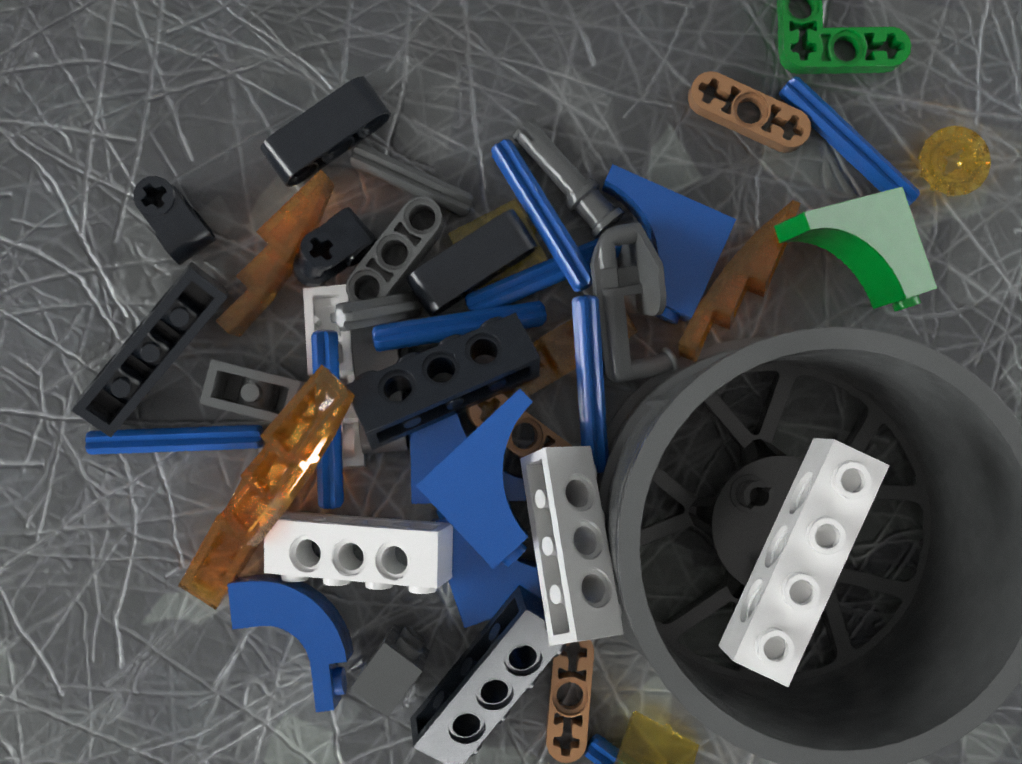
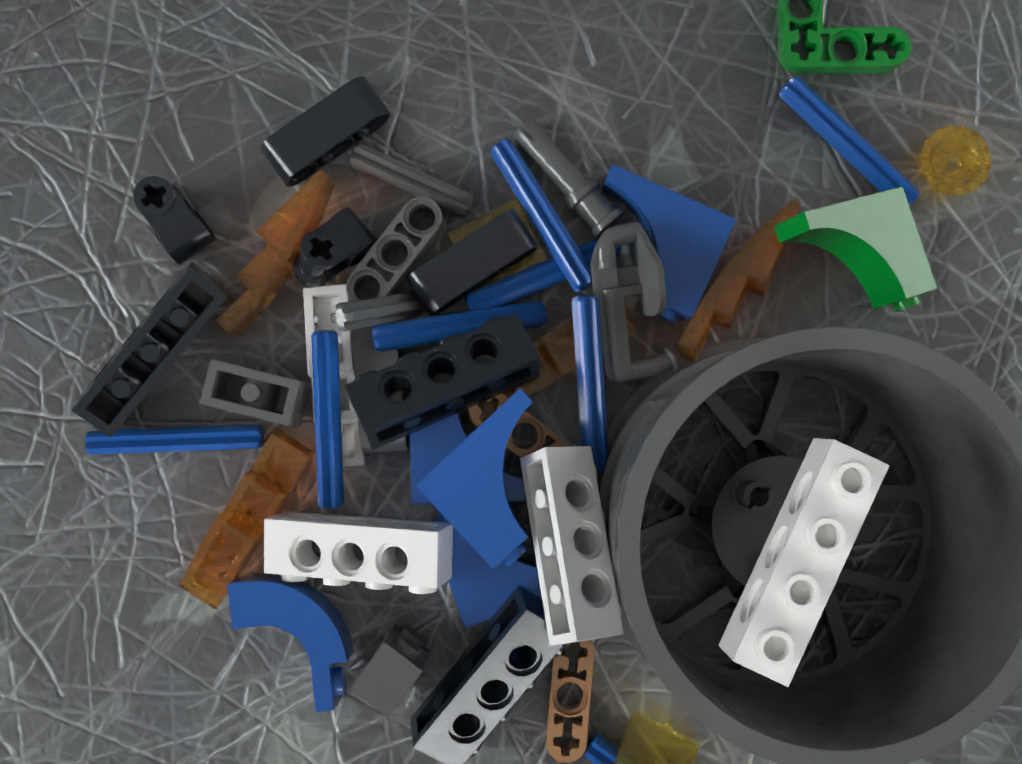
clear orange slope [221,364,355,547] -> none
medium nougat beam [688,71,811,153] -> none

